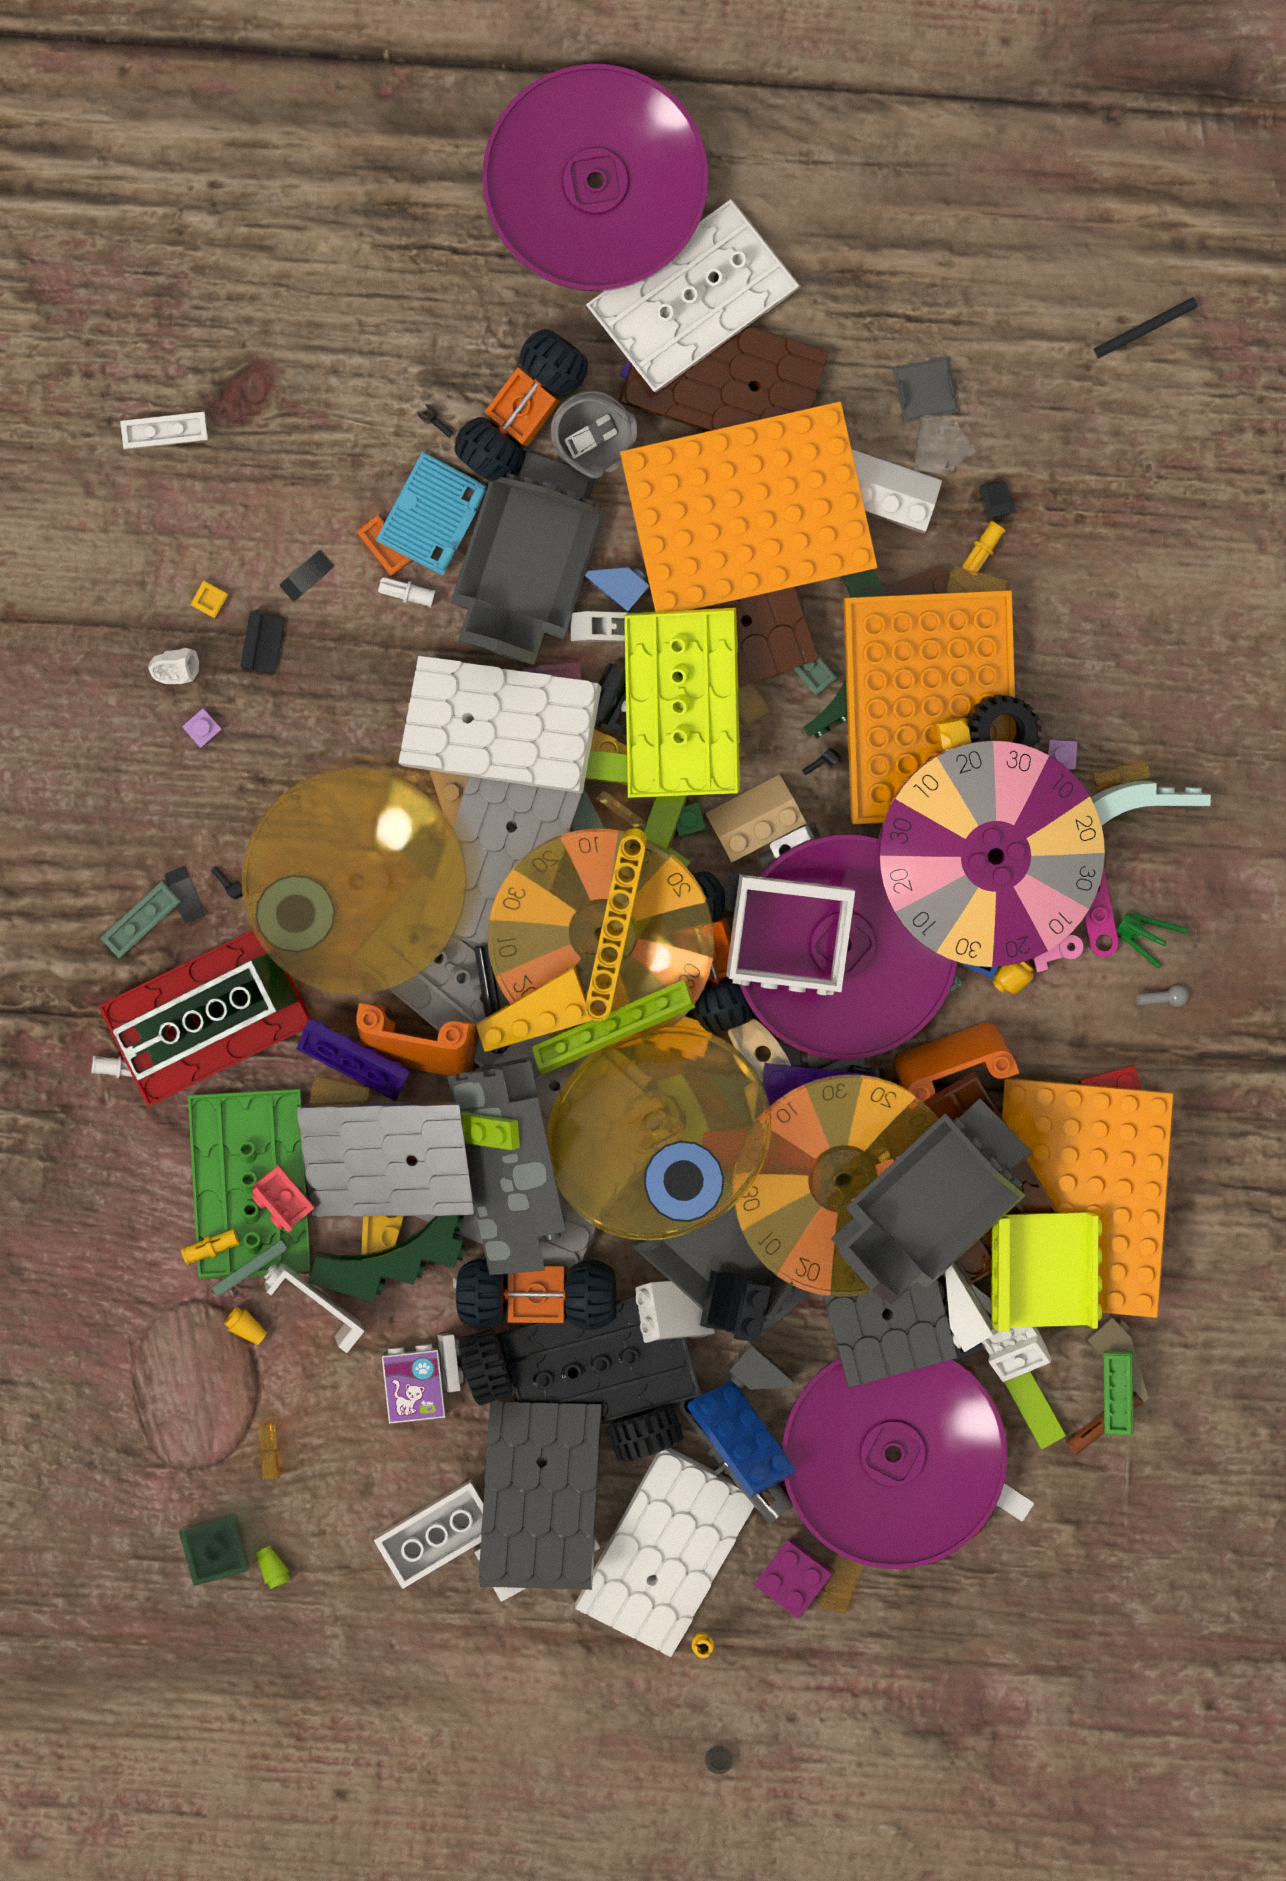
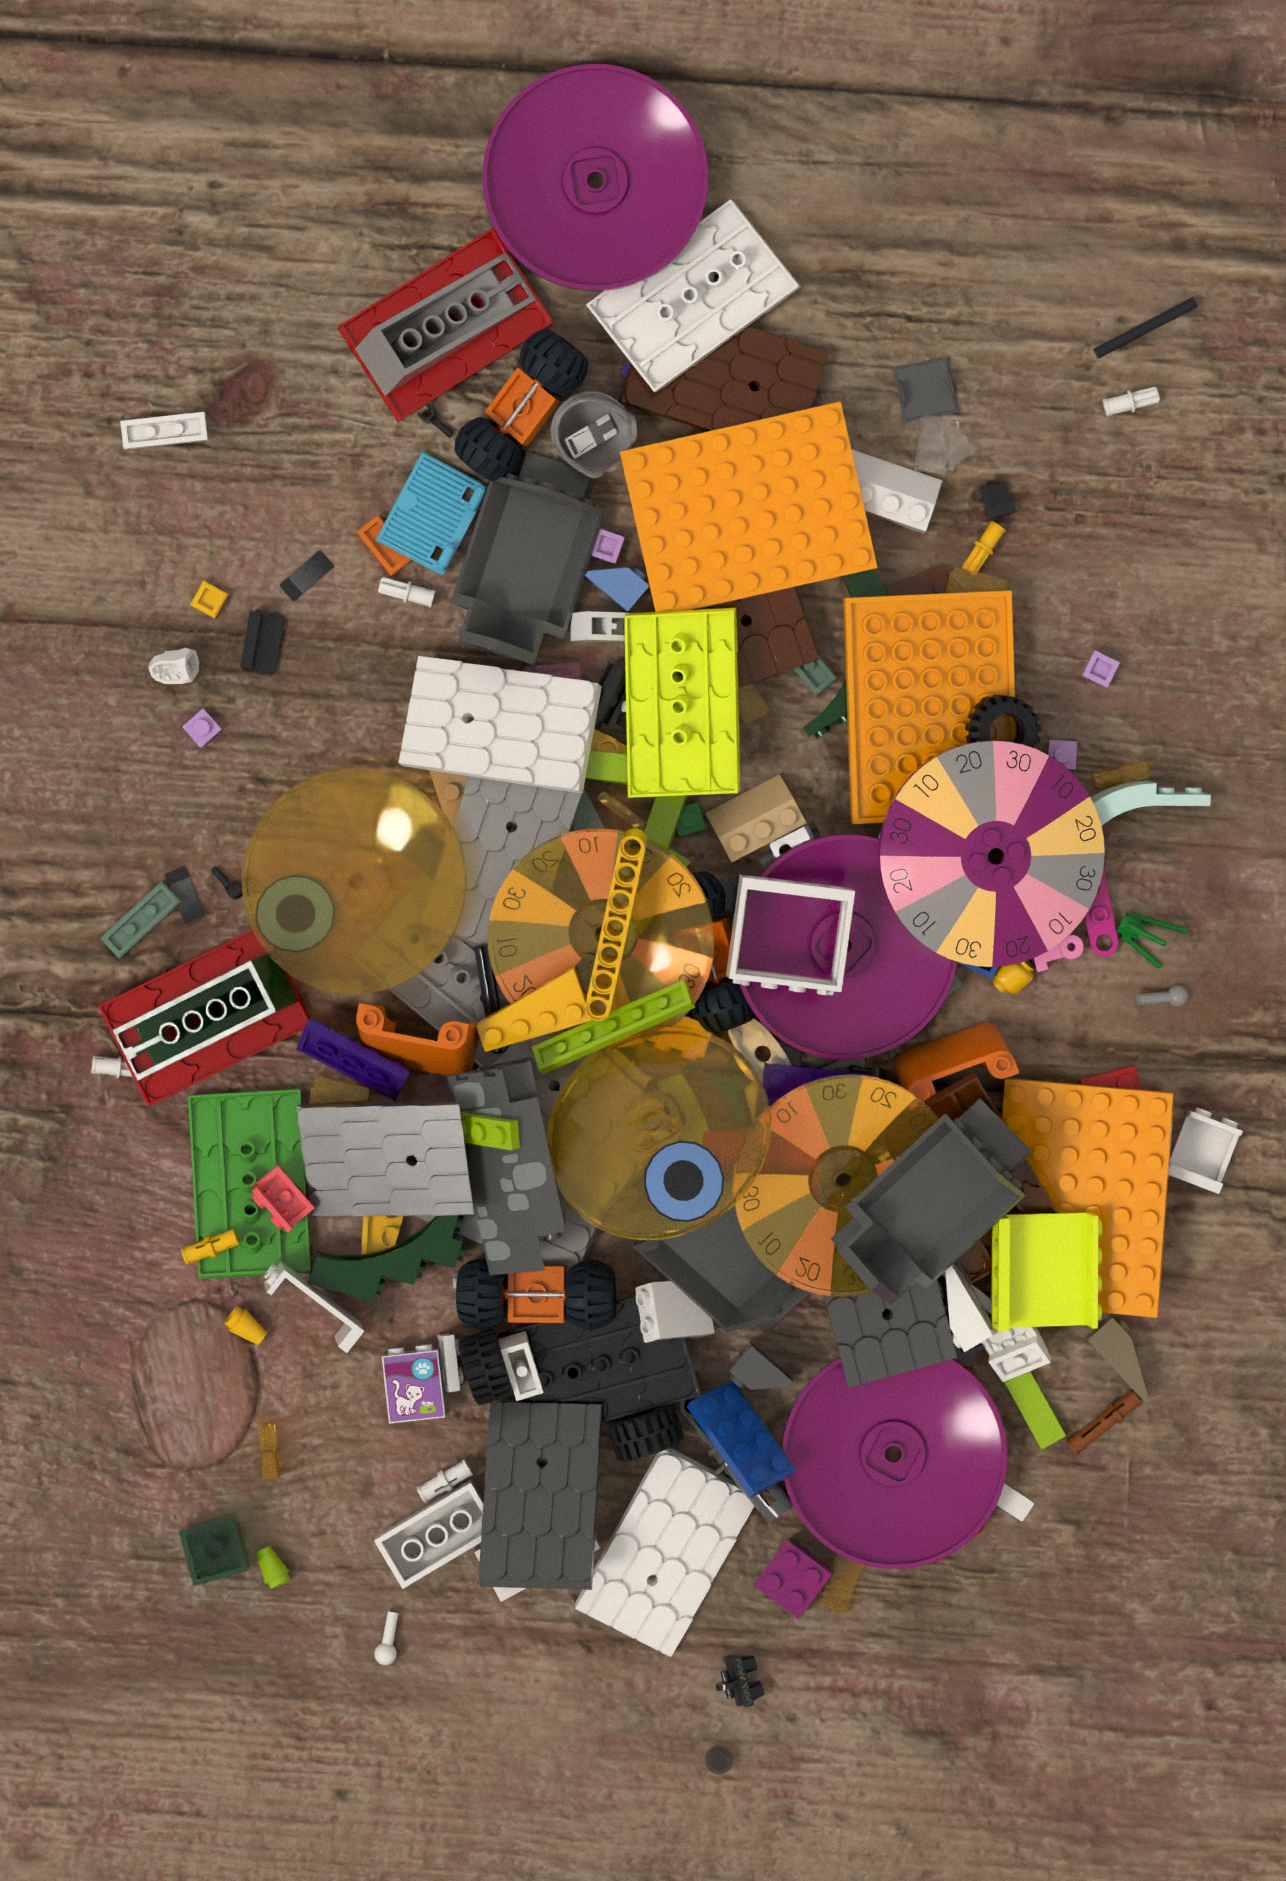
sand green tile [212,1239,289,1296] -> none
yellow pin [692,1632,714,1658] -> none
black panel [700,1270,771,1343] -> none
black hand [802,749,841,776] -> none
yellow rock [936,718,971,750] -> none
bright green plate [1104,1350,1134,1435] -> none
none -> piece [337,228,553,423]
none -> white bar [374,1611,399,1665]
none -> white pin [416,1459,474,1503]
none -> white slope [499,1331,543,1401]
none -> lavender plate [591,529,625,564]
none -> black hips [715,1655,764,1707]
none -> lavender plate [1081,650,1120,688]
none -> white axle [1102,387,1160,417]
none -> white panel [1169,1107,1243,1194]

